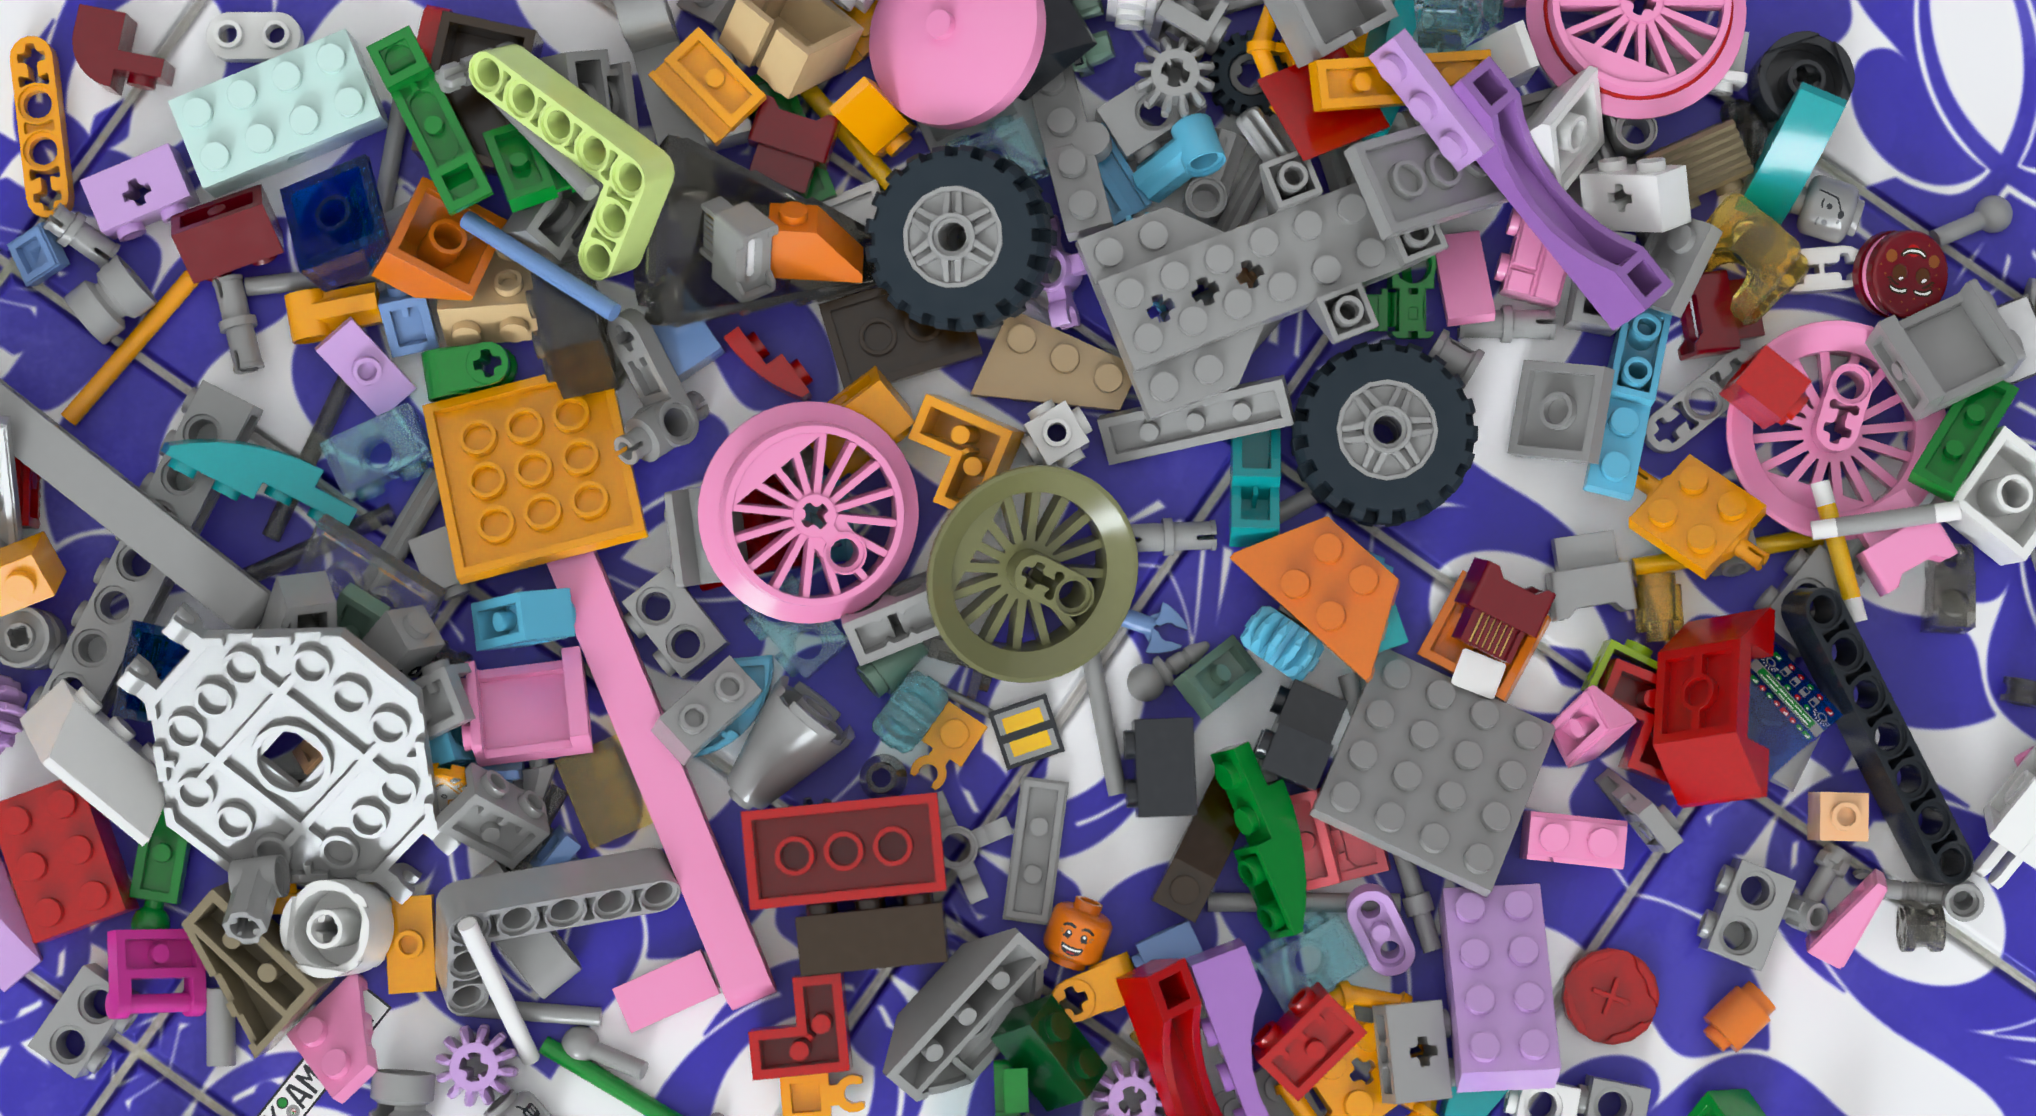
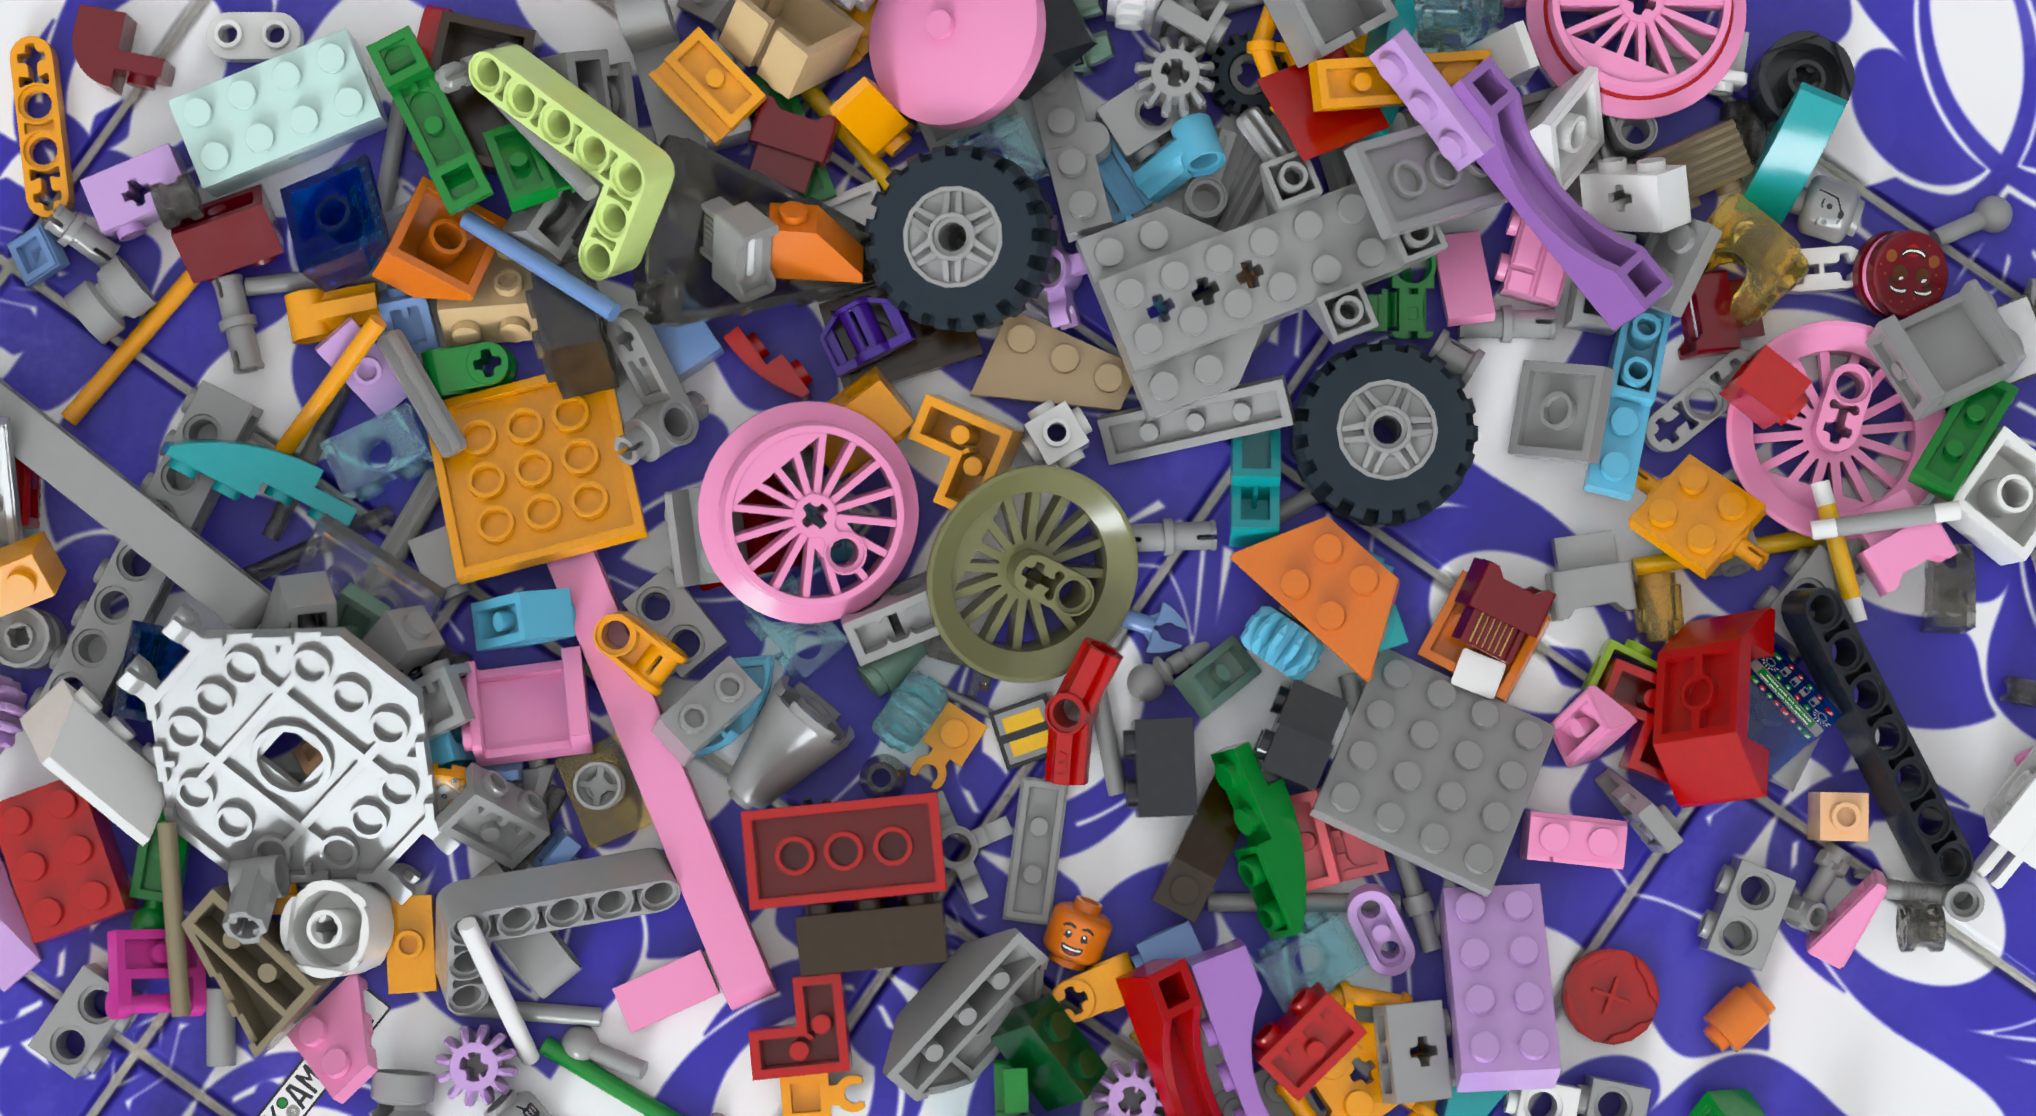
none -> clear smoke wheel [150,172,205,230]
none -> dark tan bar [157,821,191,1017]
none -> light orange bar [273,314,387,455]
none -> light grey axle [377,329,467,458]
none -> light grey wheel [573,761,626,810]
none -> light orange piece [593,611,689,697]
none -> dark purple piece [819,295,917,377]
none -> red piece [1044,637,1123,786]

